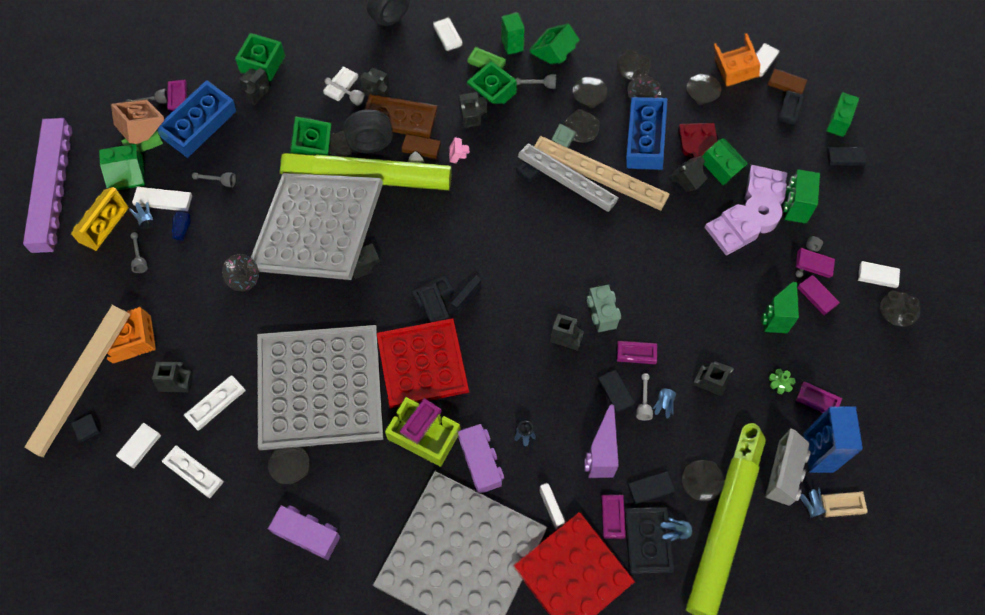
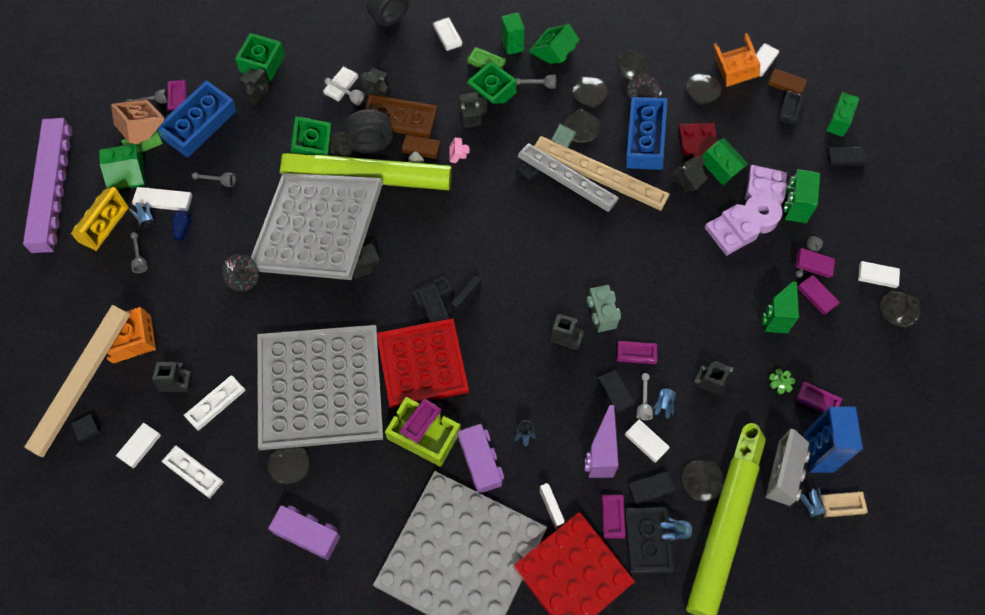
none -> white tile [625,419,670,463]

